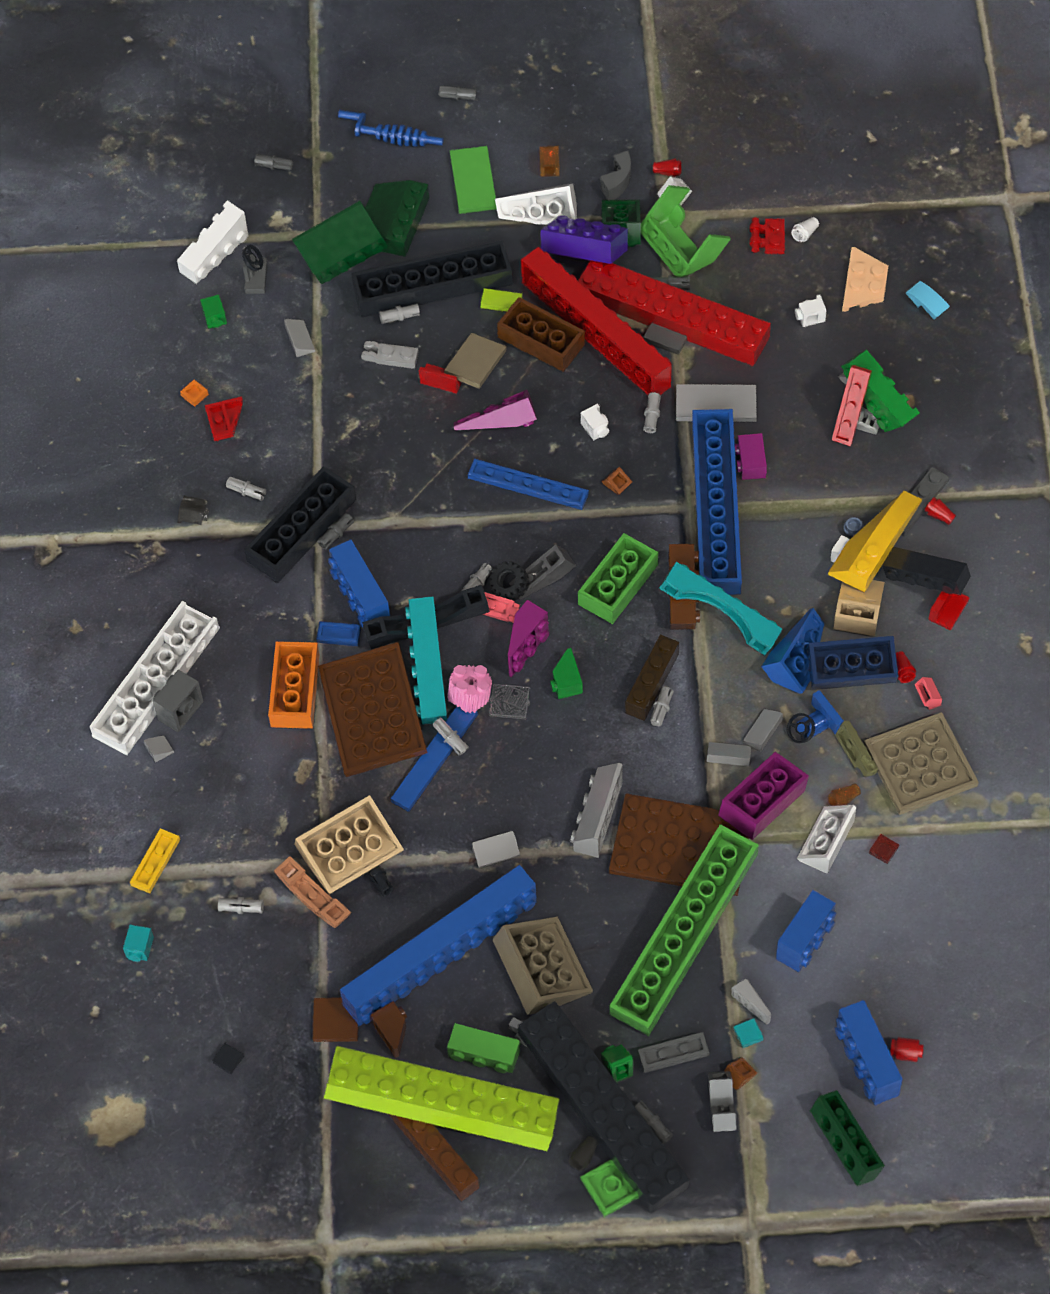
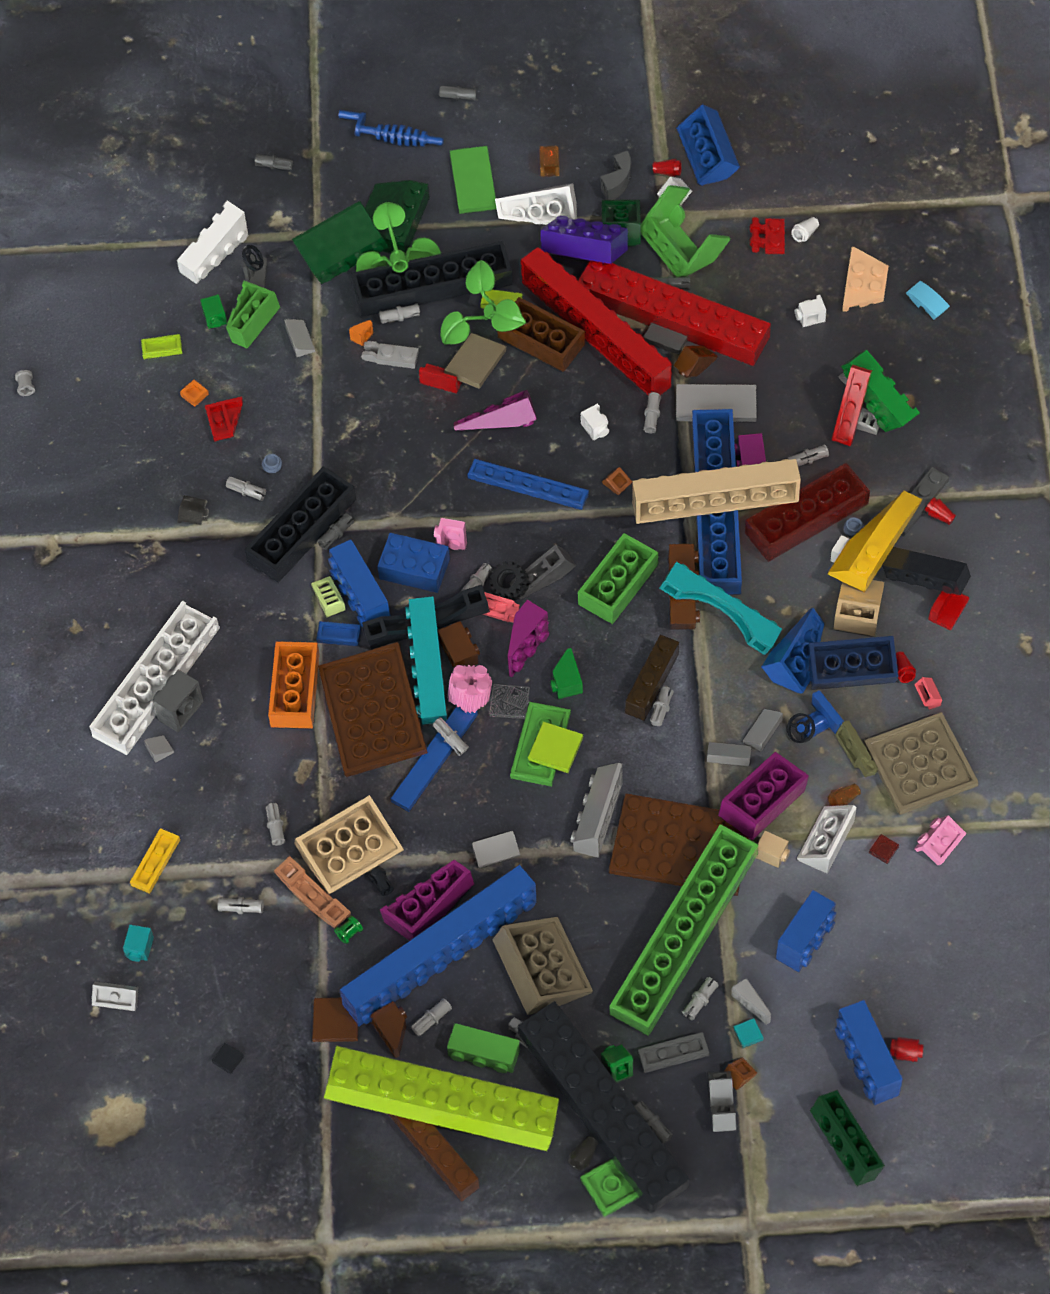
none -> light grey bush [15,370,35,396]
none -> plate [92,982,138,1011]
none -> lime tile [141,334,182,359]
none -> bright green wedge [226,281,280,349]
none -> sand blue plate [262,454,282,473]
none -> light grey axle [266,803,285,846]
none -> yellowish green slope [311,576,346,618]
none -> green bush [334,915,363,944]
none -> orange slope [349,320,373,346]
none -> bright green plant [356,202,441,272]
none -> blue brick [377,533,450,593]
none -> magenta wedge [380,860,474,941]
none -> light grey axle [411,999,452,1036]
none -> bright pink bracket [434,518,467,550]
none -> reddish brown brick [438,621,480,669]
none -> bright green plant [441,260,526,345]
none -> bright green tile [510,702,571,786]
none -> lime tile [528,722,583,773]
none -> tan brick [632,459,801,524]
none -> reddish brown slope [674,346,718,378]
none -> blue slope [676,104,740,185]
none -> light grey pin [682,977,719,1020]
none -> clear red brick [745,463,870,562]
none -> tan brick [756,831,790,868]
none -> light grey pin [787,444,829,466]
none -> bright pink bracket [914,815,966,865]

